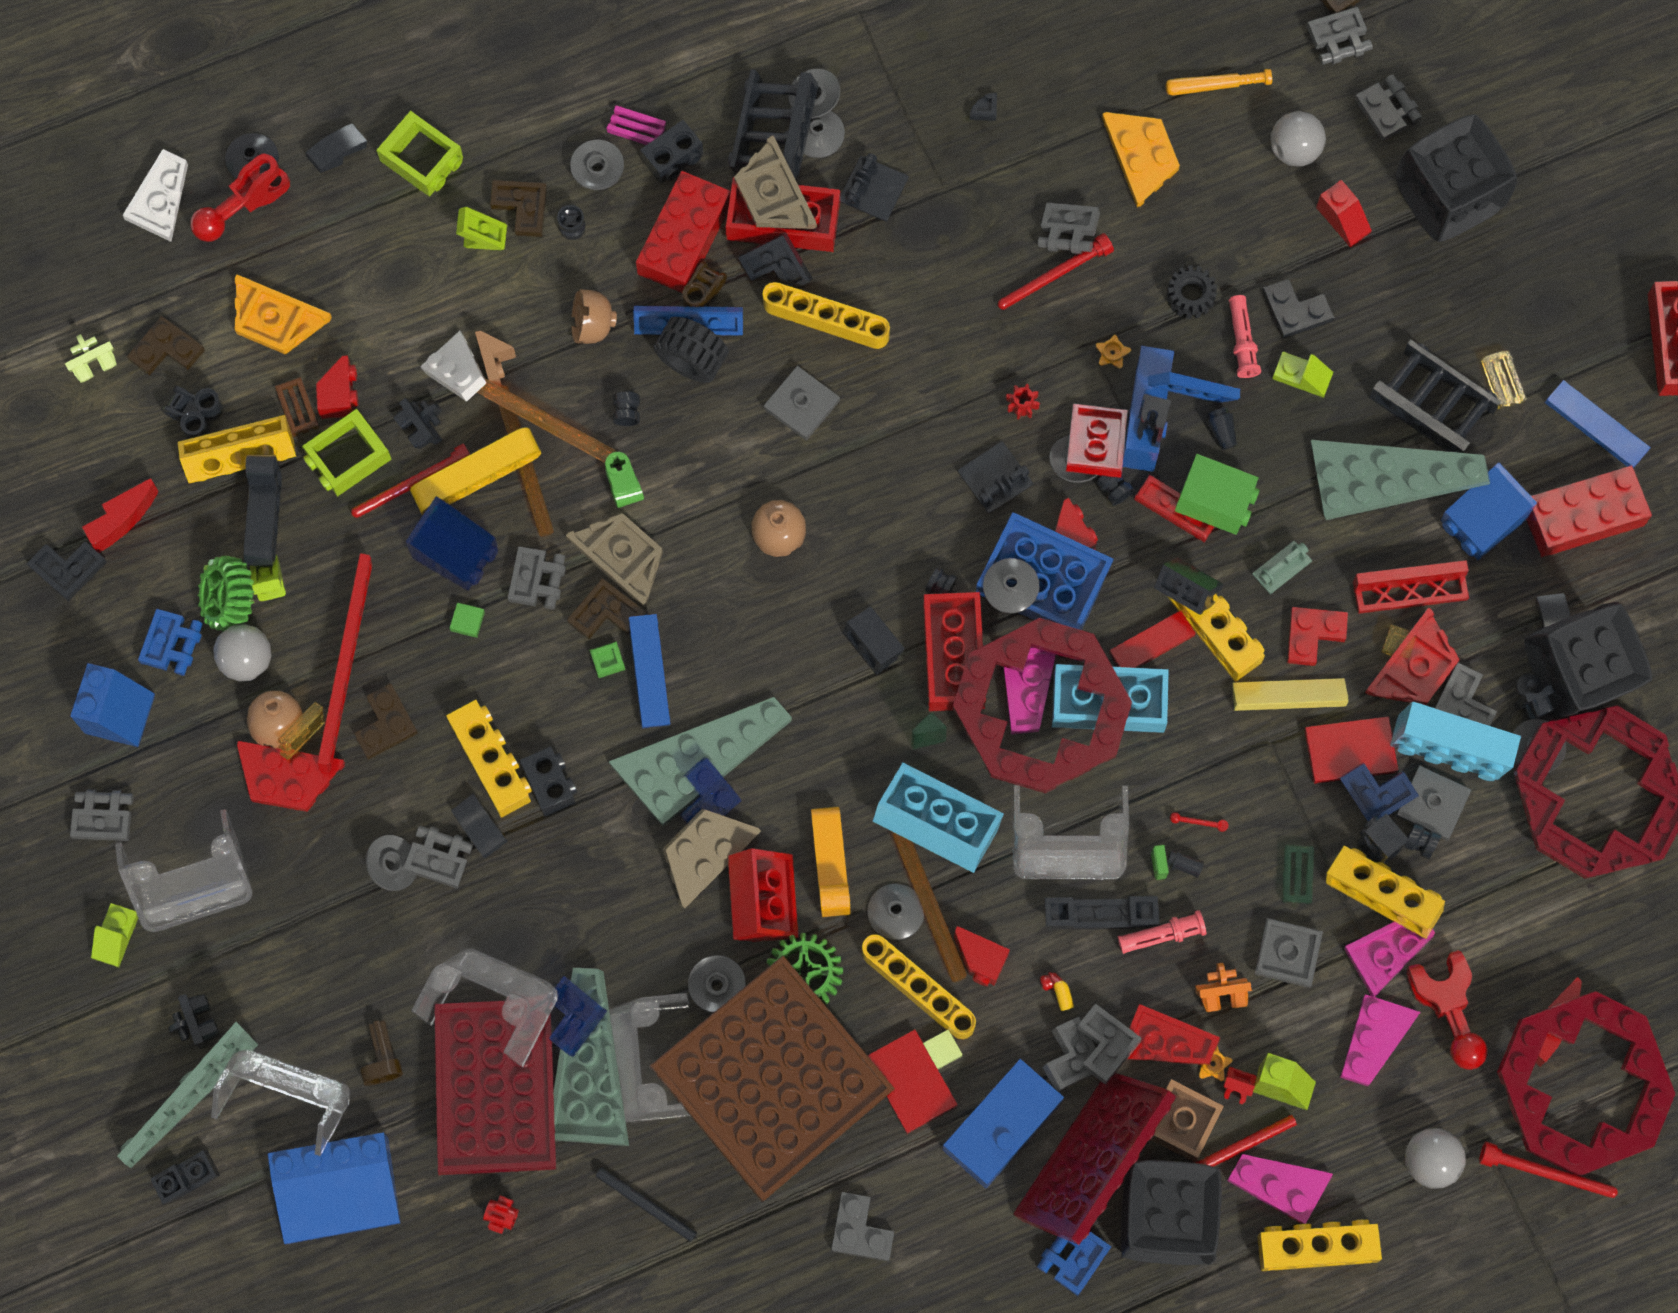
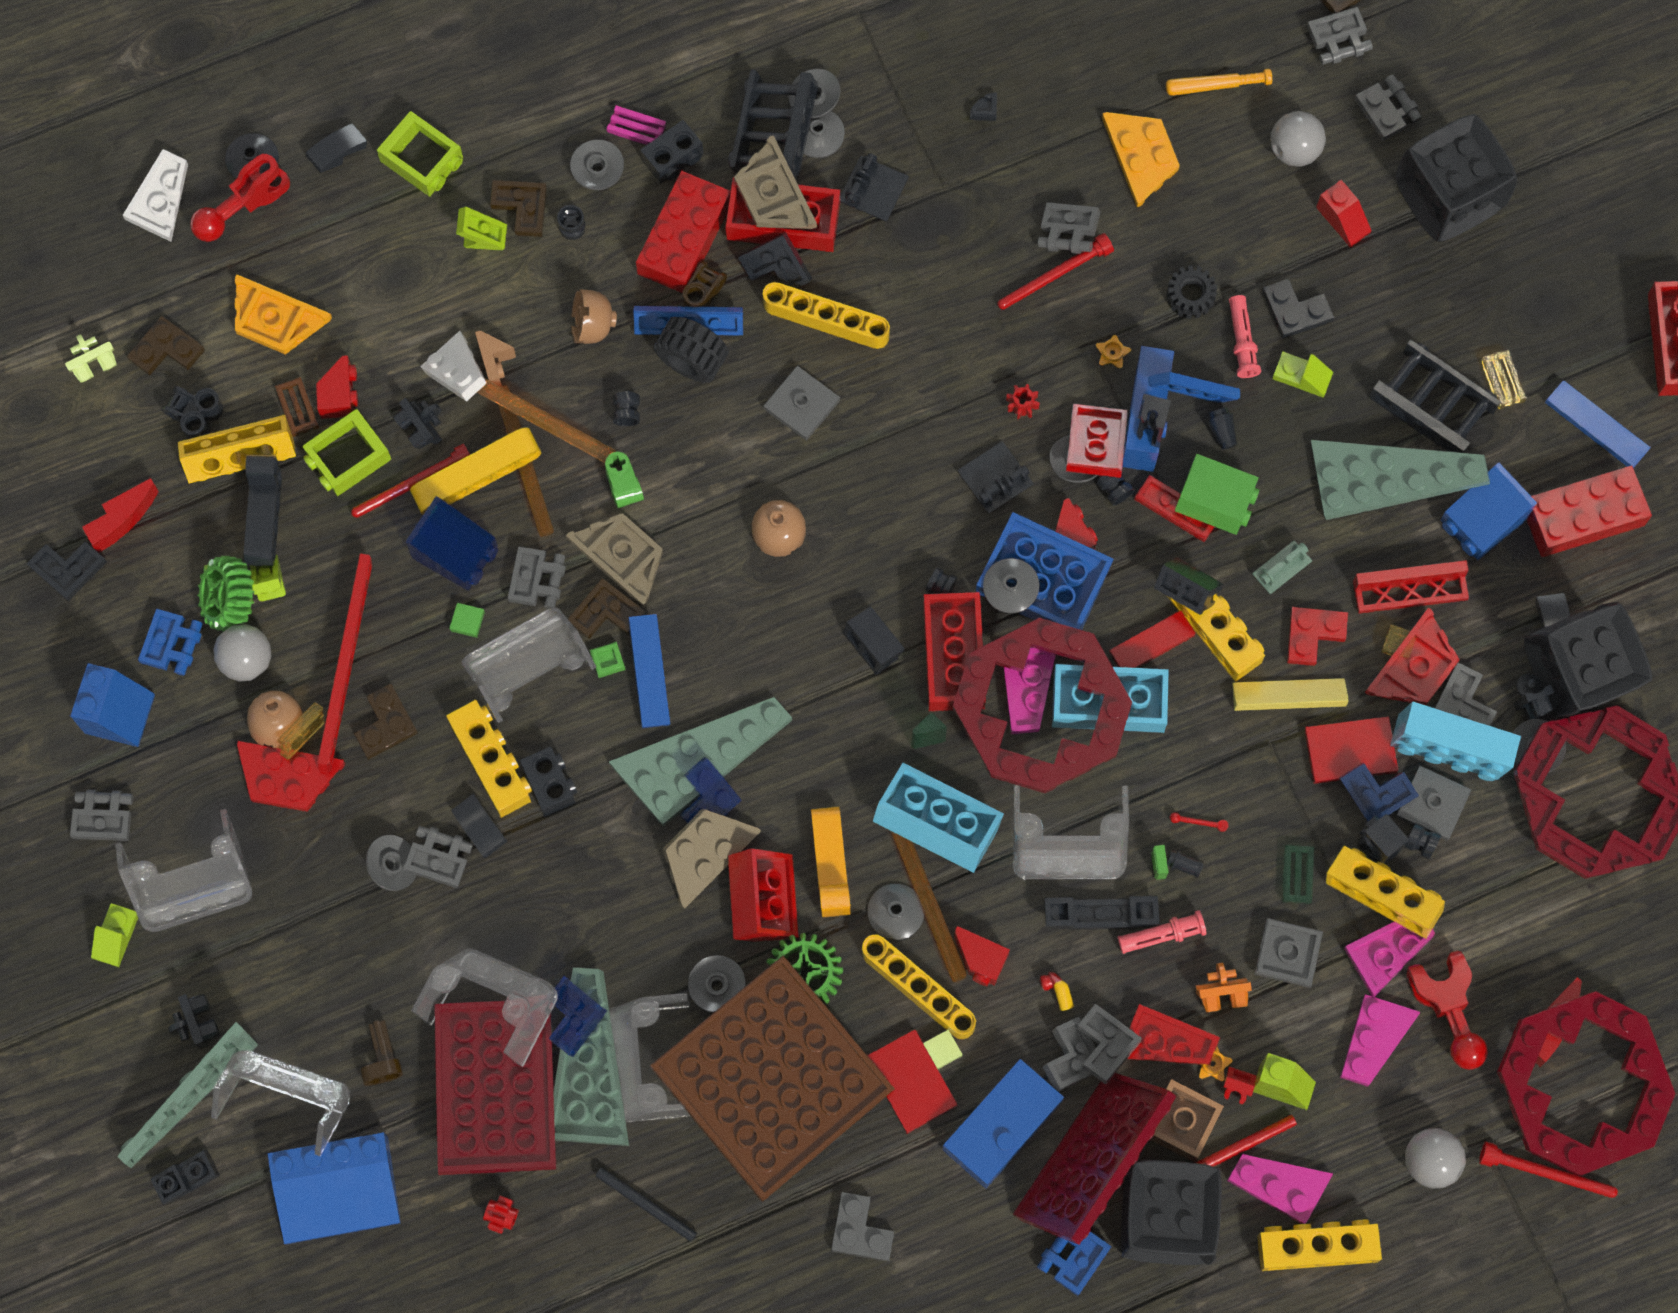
none -> clear windscreen [462,608,596,723]

